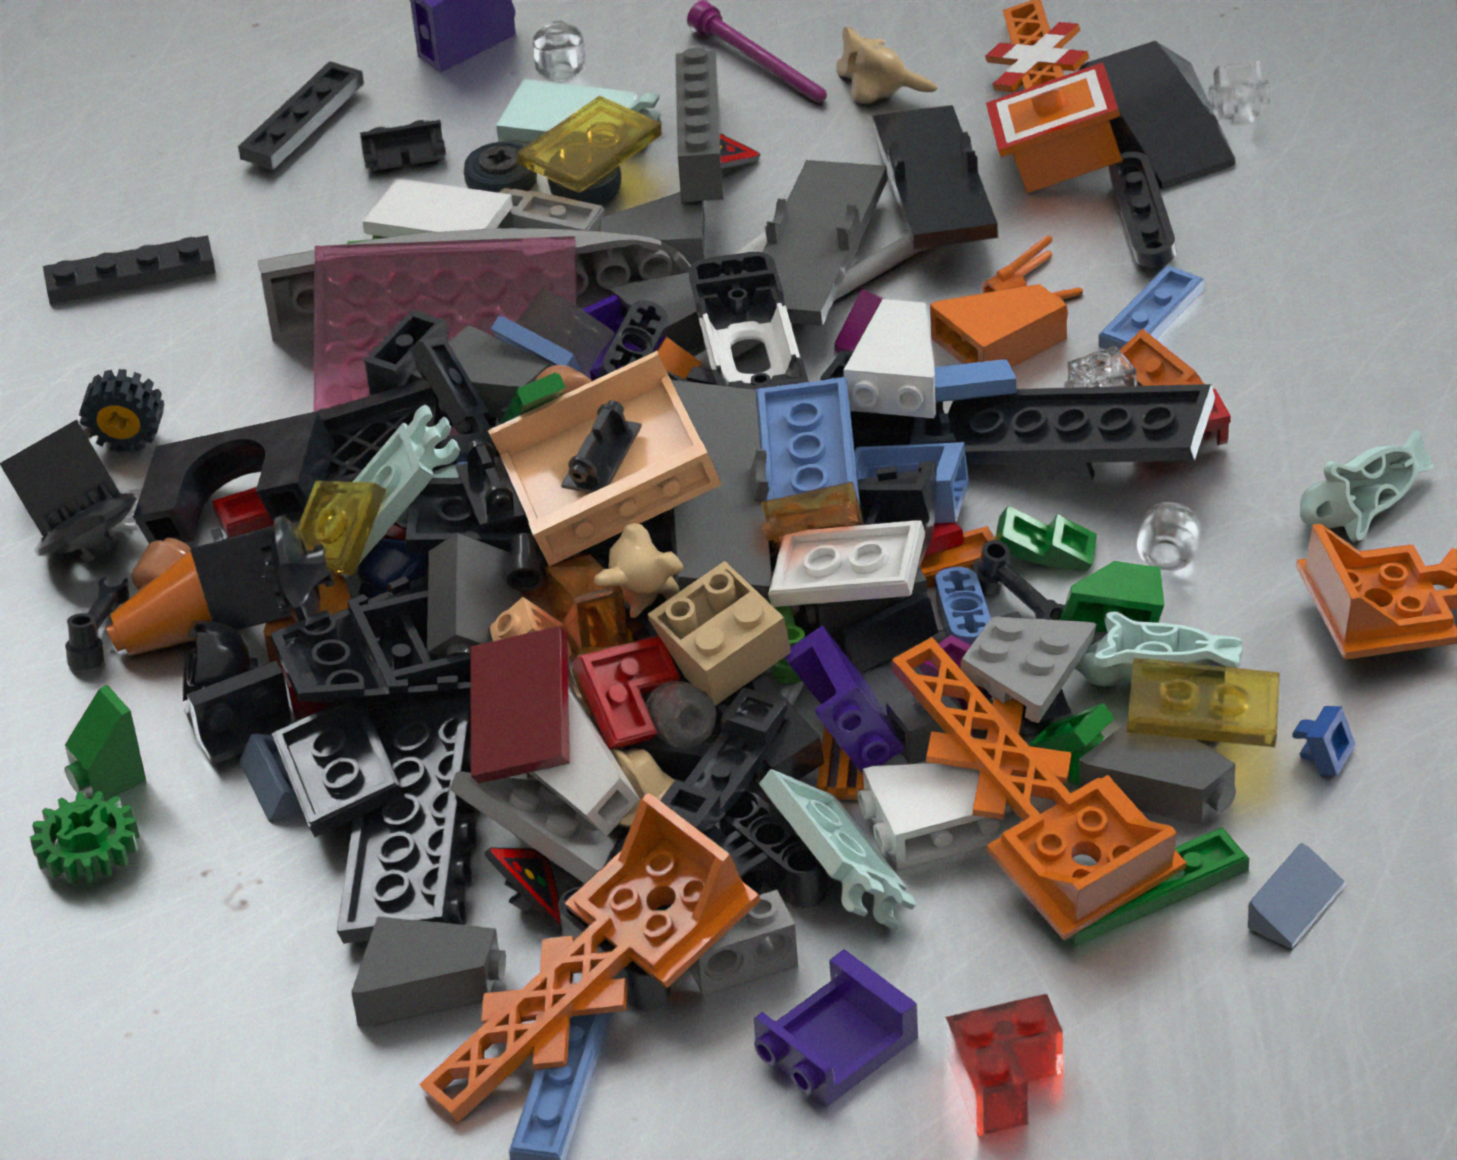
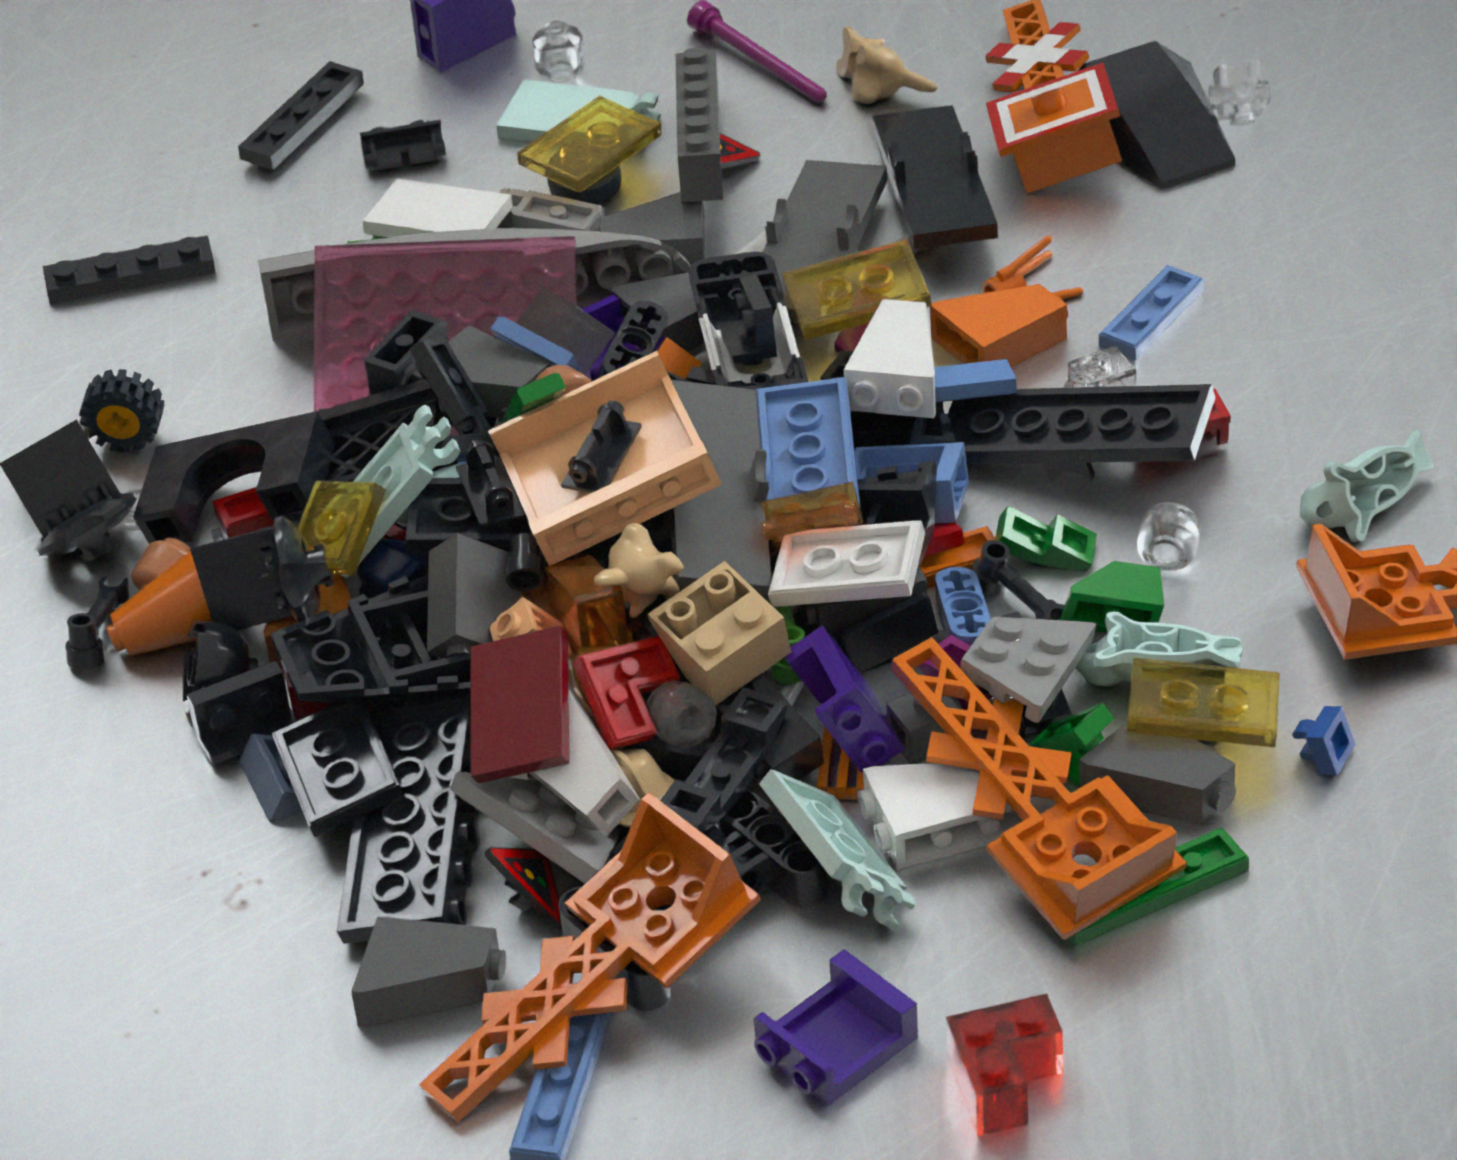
green gear [30,791,140,884] -> none
green slope [64,685,146,801] -> none
black wheel [464,141,538,193] -> none
light grey brick [689,890,798,996] -> none
black plate [1109,152,1177,268] -> none
orange hinge [1111,328,1204,386] -> none
sand blue slope [1248,843,1345,949] -> none
none -> black bracket [719,275,777,366]
none -> clear yellow tile [782,239,932,340]

